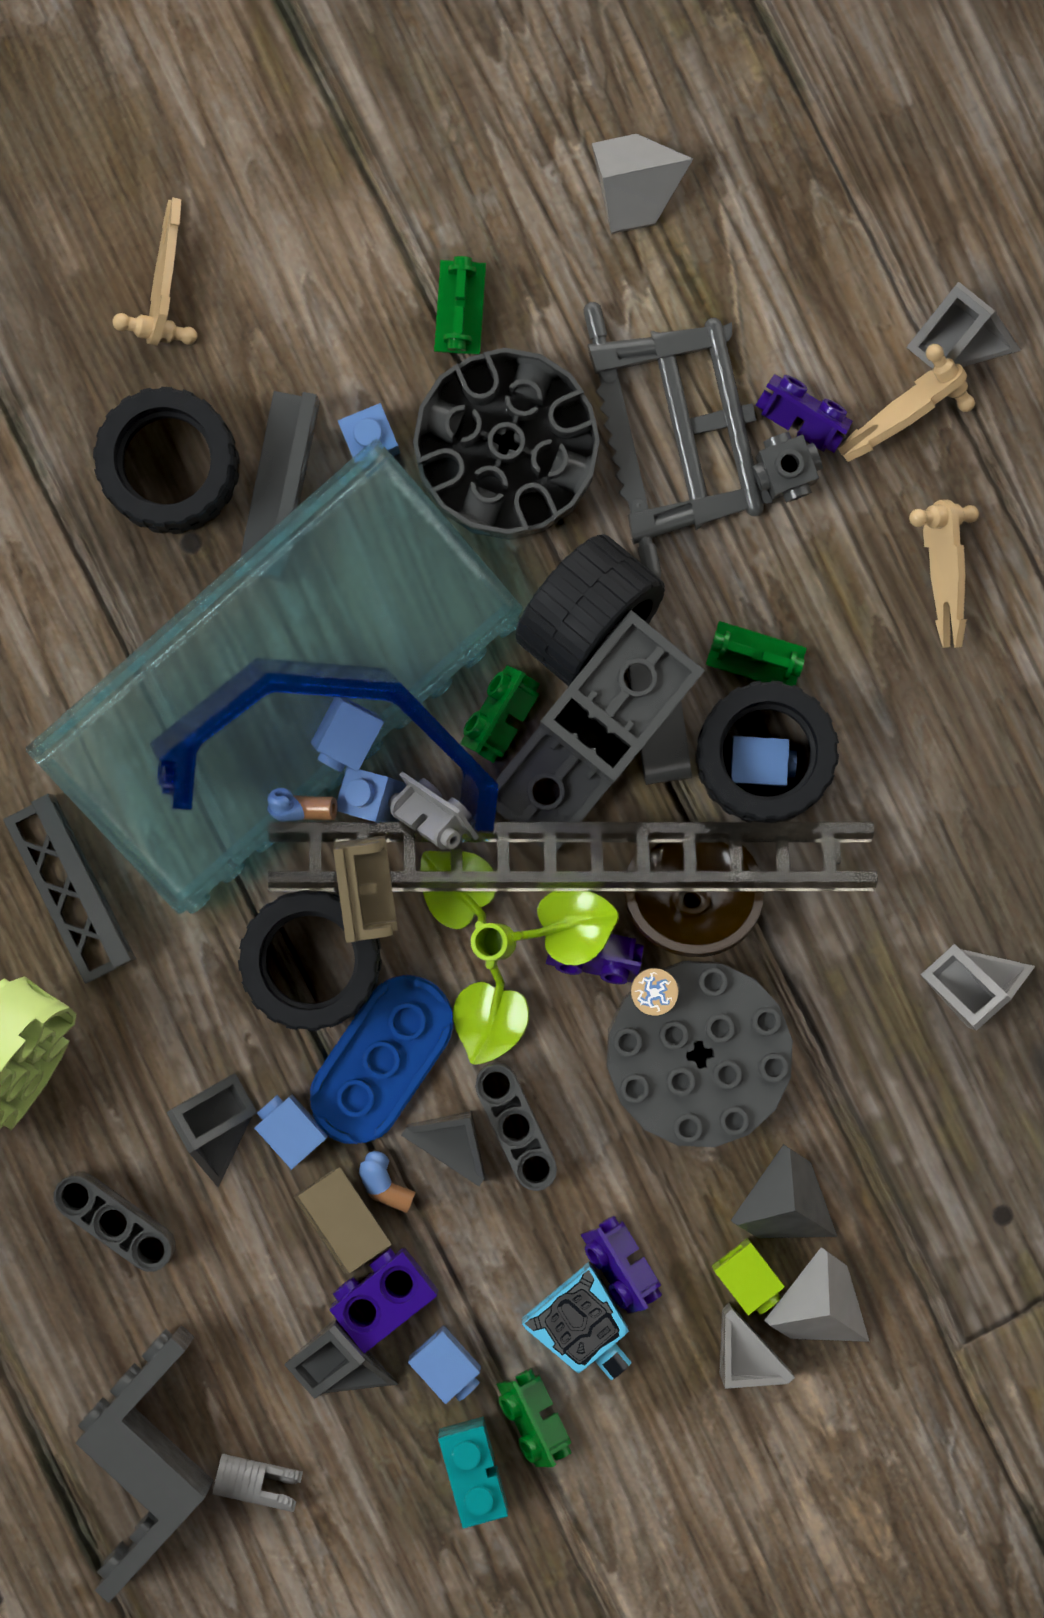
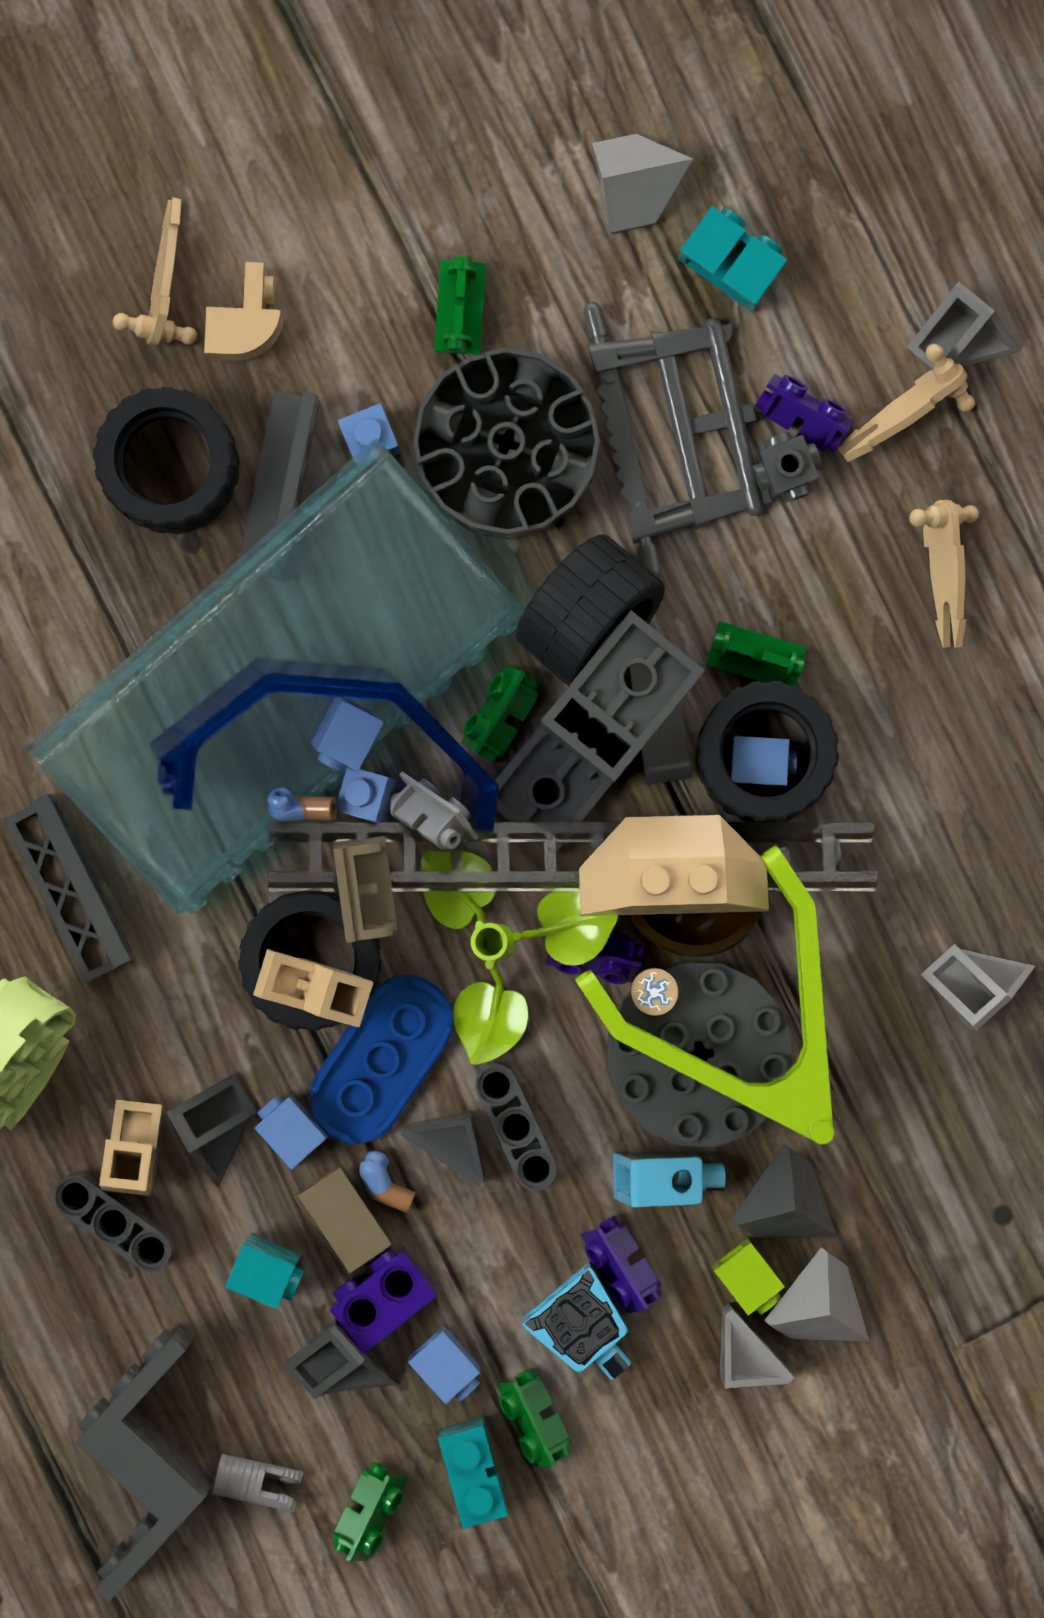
none -> tan brick [99,1100,164,1196]
none -> tan brick [204,262,284,361]
none -> teal piece [225,1233,305,1309]
none -> tan brick [253,949,373,1028]
none -> green hinge [332,1462,408,1562]
none -> lime piece [575,846,834,1144]
none -> tan wedge [579,815,769,916]
none -> medium azure torso [613,1152,725,1207]
none -> teal piece [677,206,787,312]

